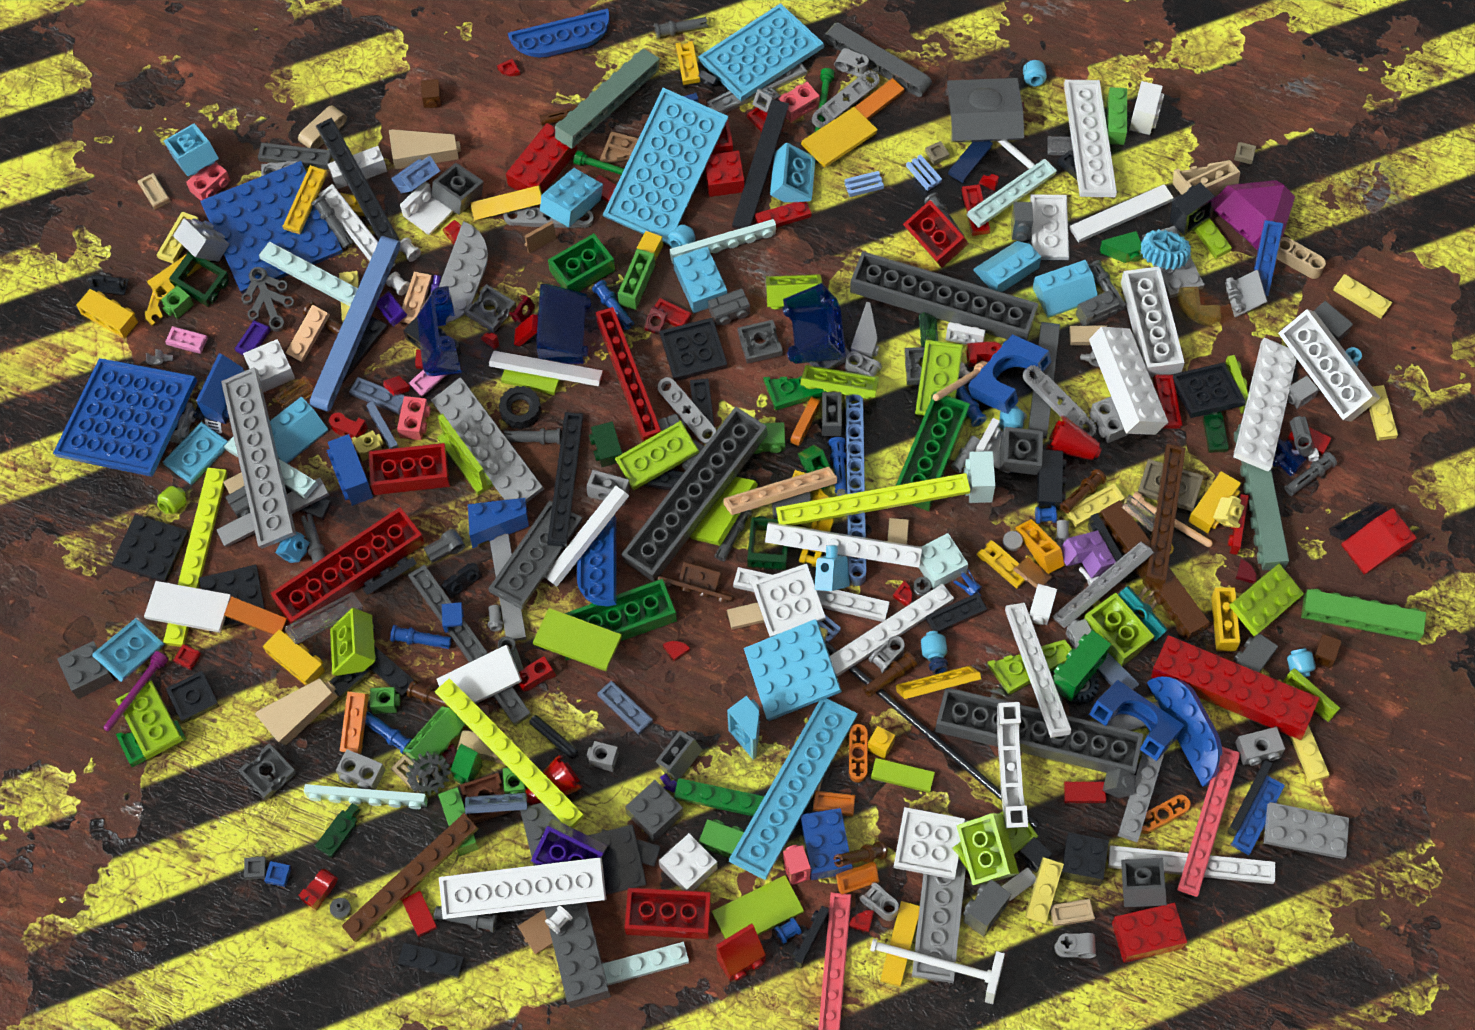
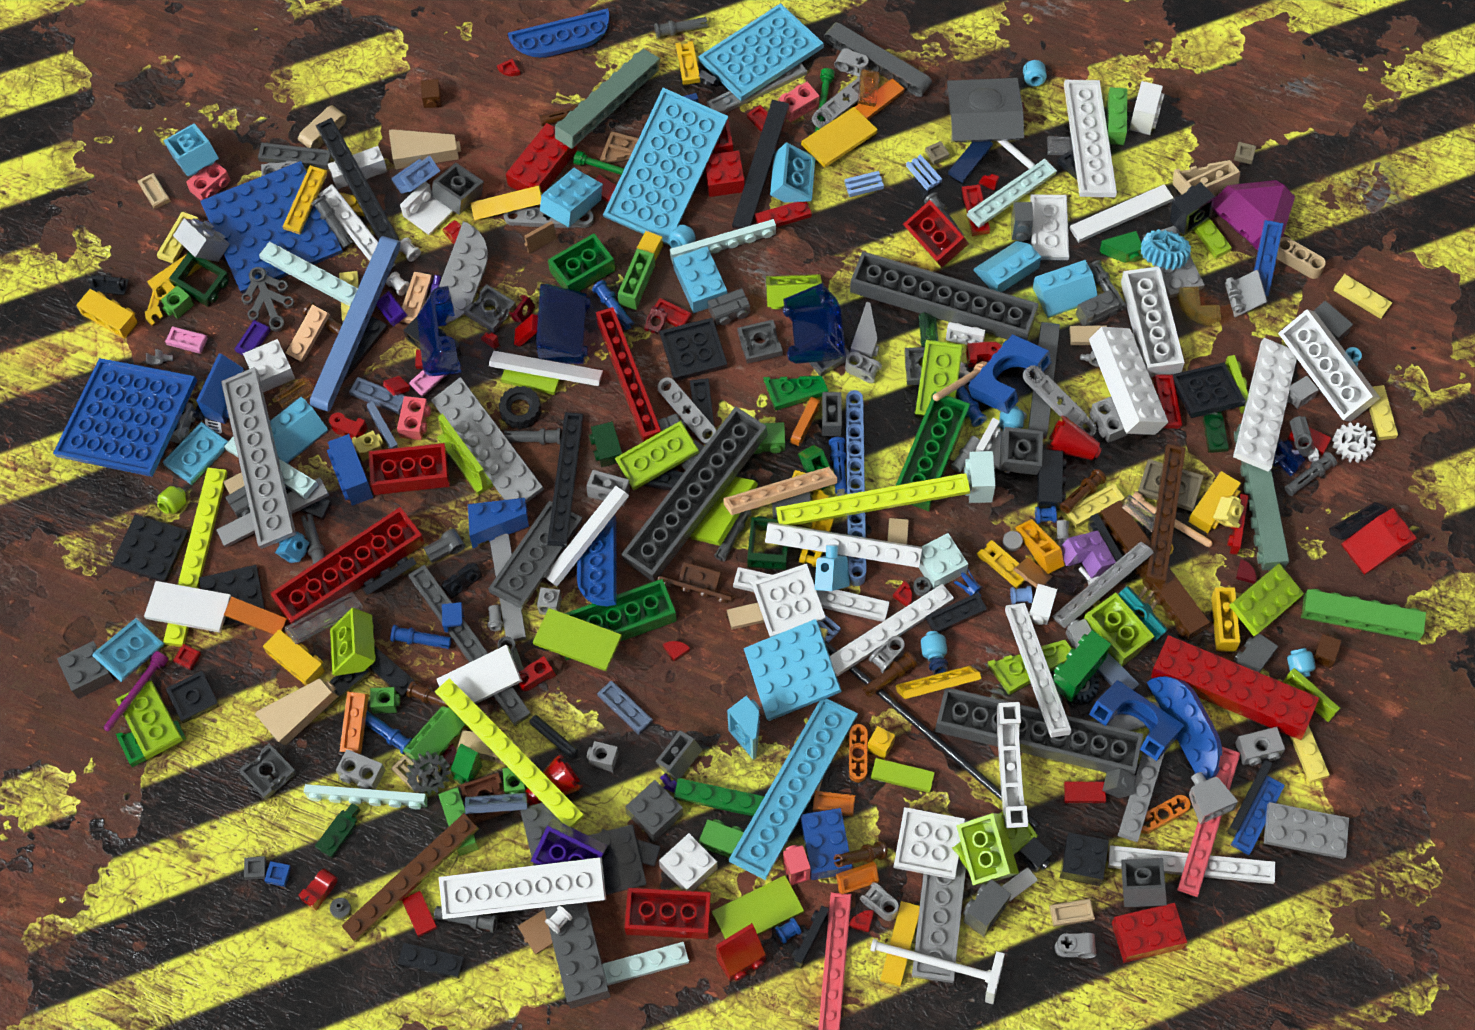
light grey brick [752,87,781,113] -> none
lime plate [800,365,879,399] -> none
light yellow plate [1024,857,1064,924] -> none
none -> light grey brick [537,587,562,615]
none -> clear orange plate [858,69,879,107]
none -> medium blue bush [1010,586,1032,605]
none -> light grey torso [1189,772,1238,825]
none -> white gear [1332,422,1376,463]

